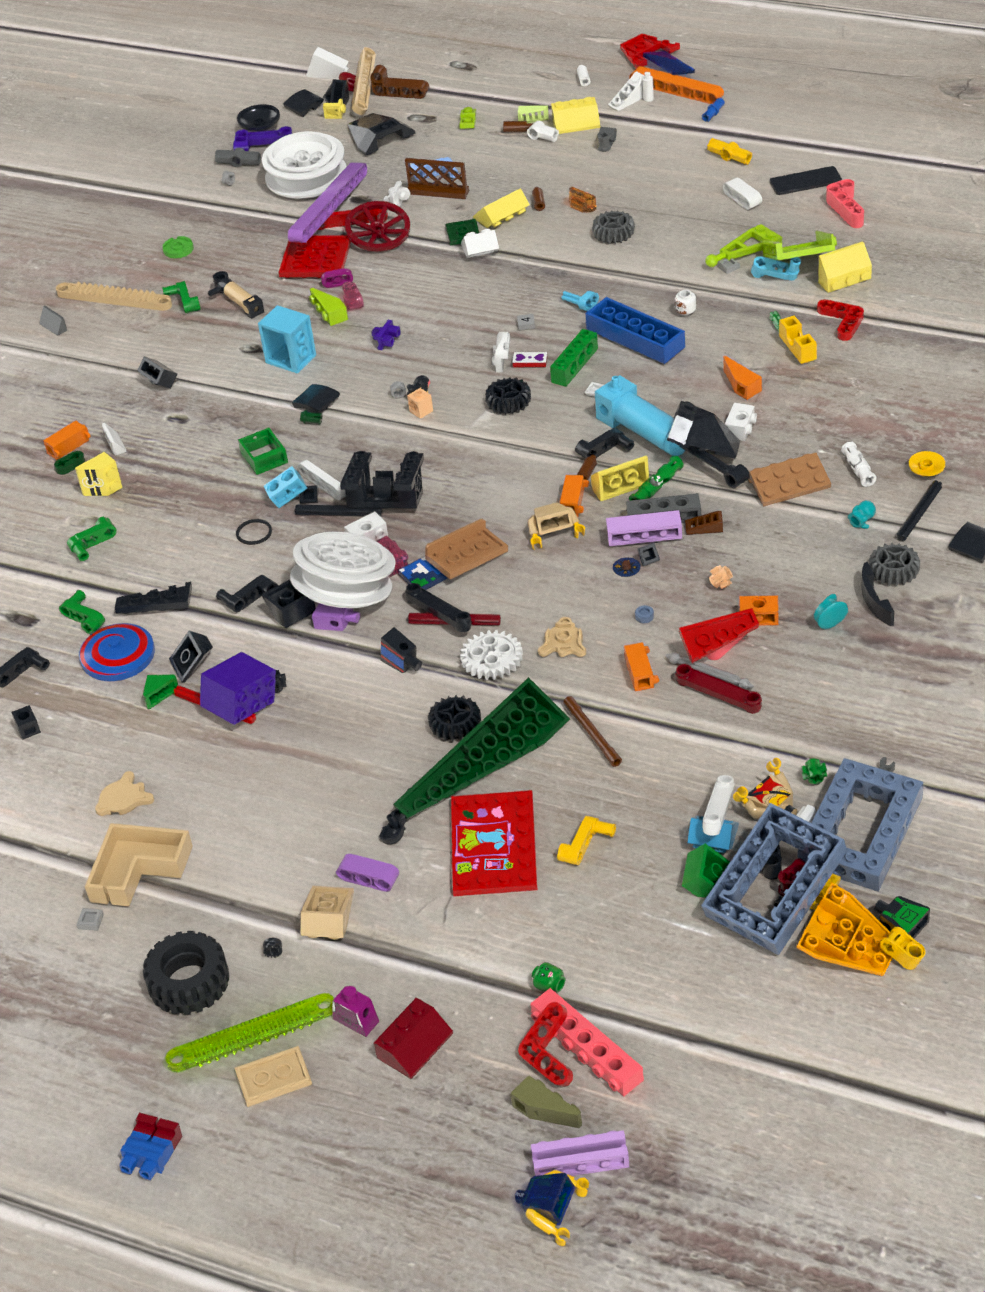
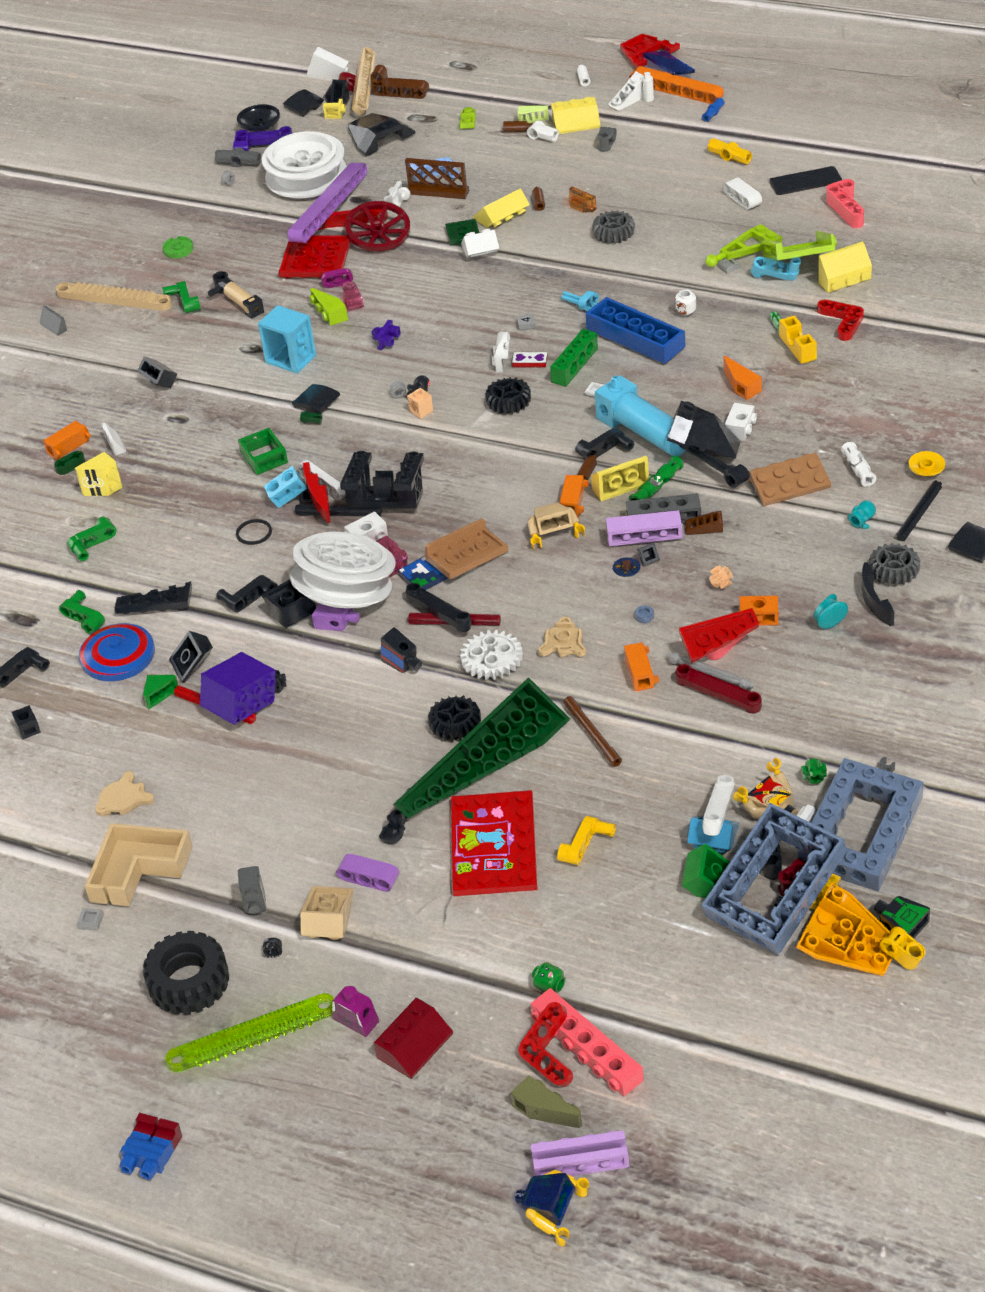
tan tile [235,1046,312,1107] -> none
none -> dark grey brick [238,866,266,915]
none -> red slope [302,462,331,523]

